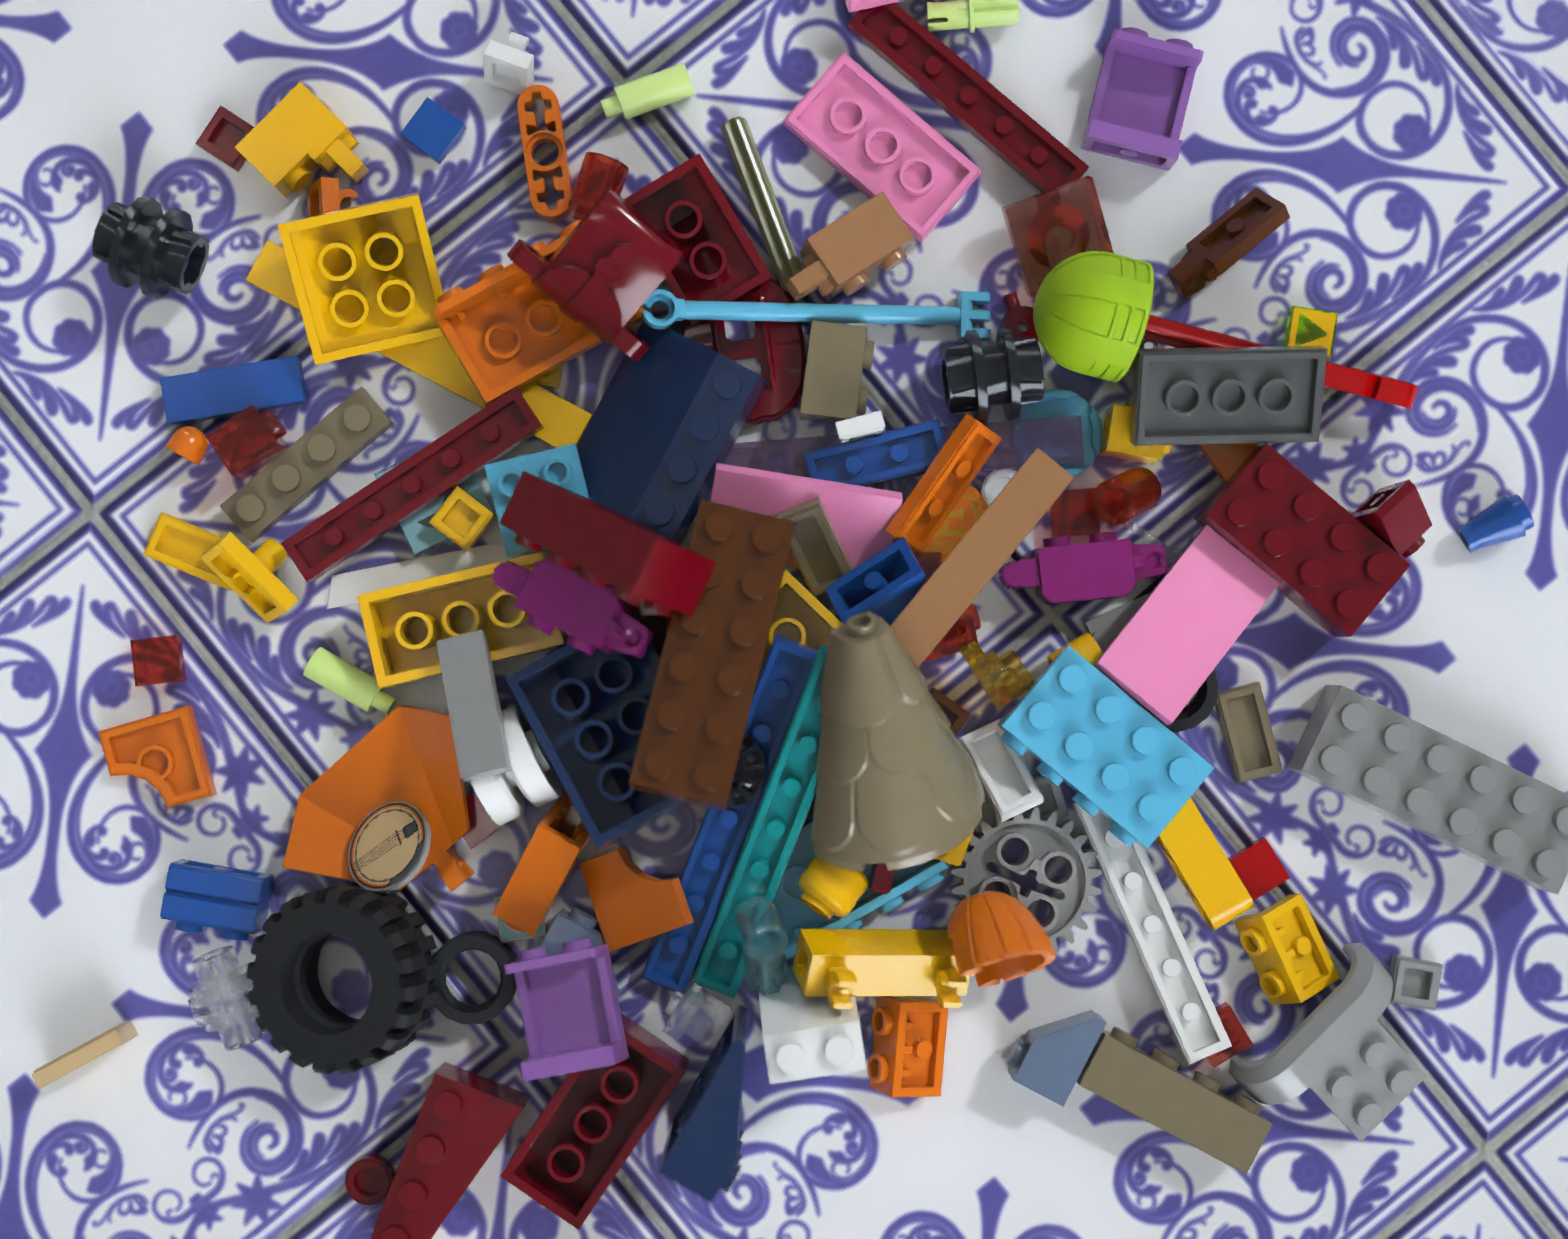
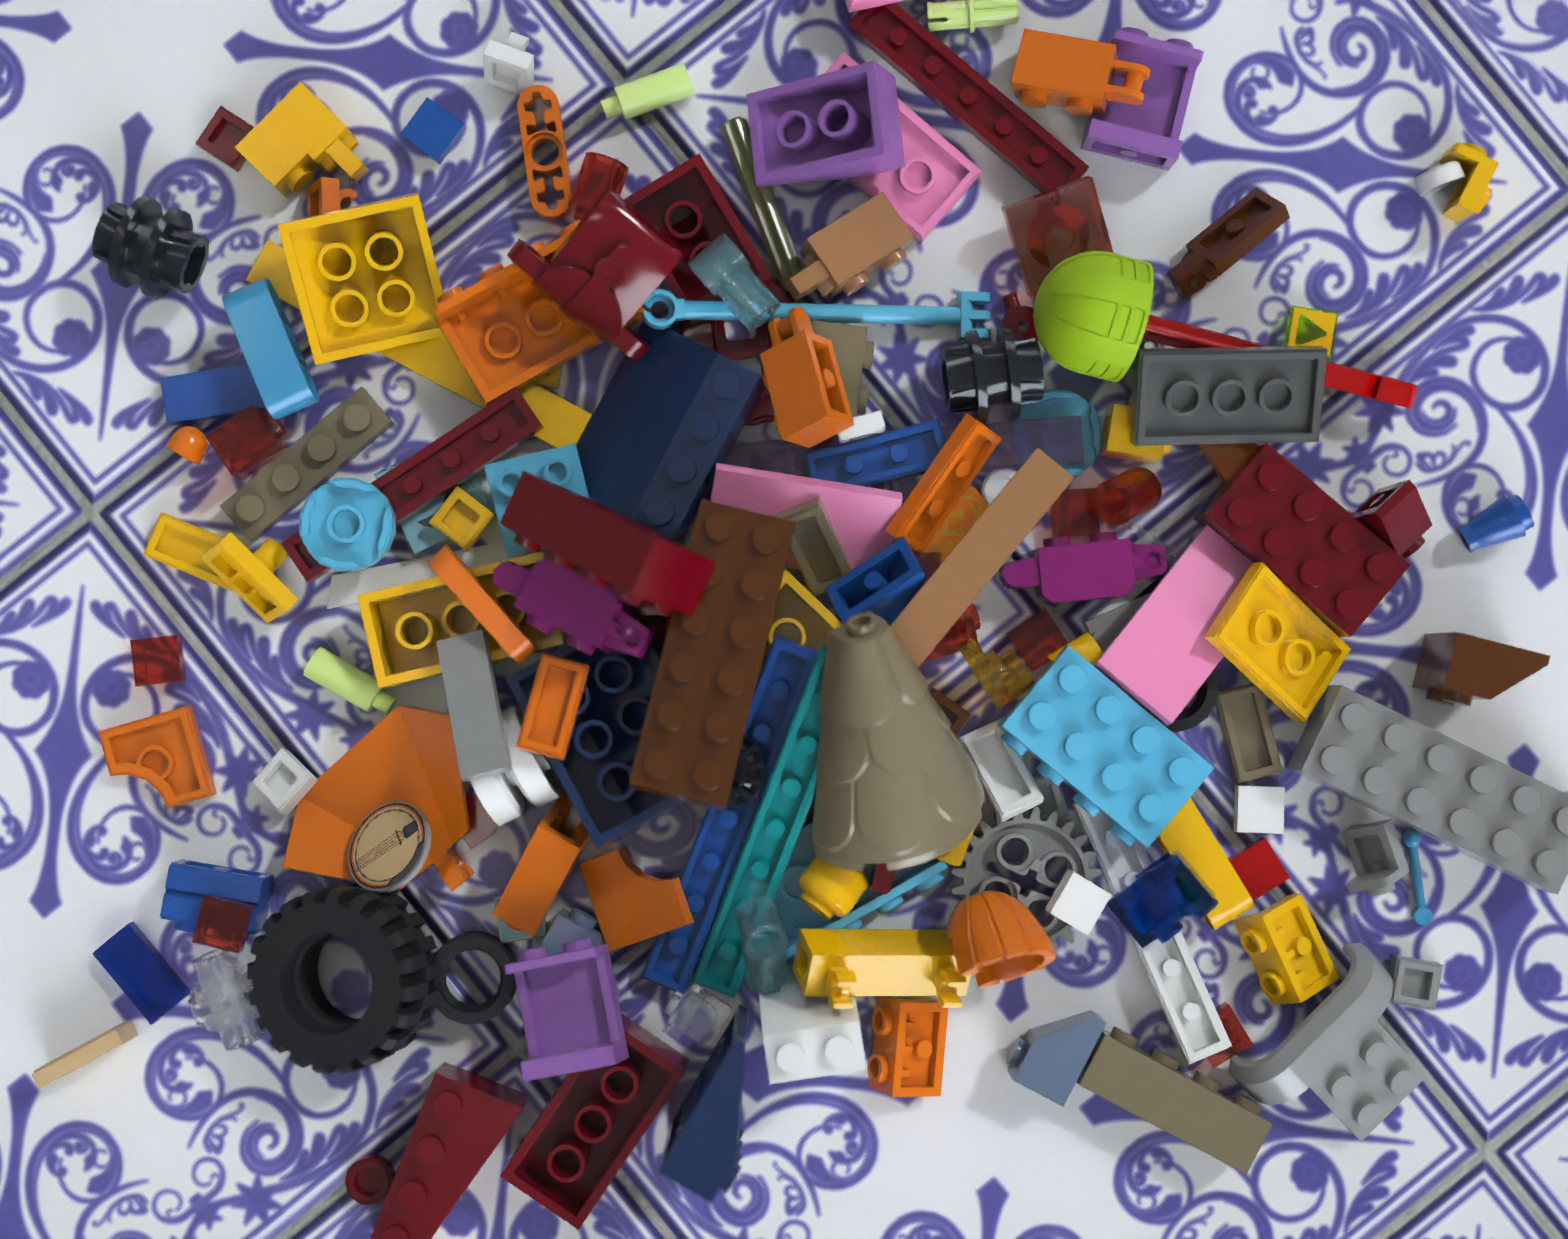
none -> clear blue tile [92,921,192,1025]
none -> clear red tile [192,894,255,953]
none -> dark azure beam [222,278,320,420]
none -> white tile [251,748,318,815]
none -> medium azure tile [299,478,396,572]
none -> orange beam [427,545,539,665]
none -> orange tile [516,653,590,761]
none -> clear light blue piece [687,233,781,332]
none -> medium lavender slope [746,61,905,187]
none -> orange brick [760,306,855,448]
none -> clear red tile [1005,608,1068,672]
none -> orange brick [1010,28,1151,117]
none -> white tile [1044,869,1111,935]
none -> clear blue cylinder [1106,850,1219,948]
none -> yellow tile [1204,562,1351,723]
none -> white tile [1233,785,1285,834]
none -> light grey bracket [1343,819,1410,896]
none -> dark azure hinge [1402,829,1433,925]
none -> reddish brown slope [1412,632,1550,706]
none -> white tile [1414,160,1466,196]
none -> yellow bracket [1439,142,1499,223]

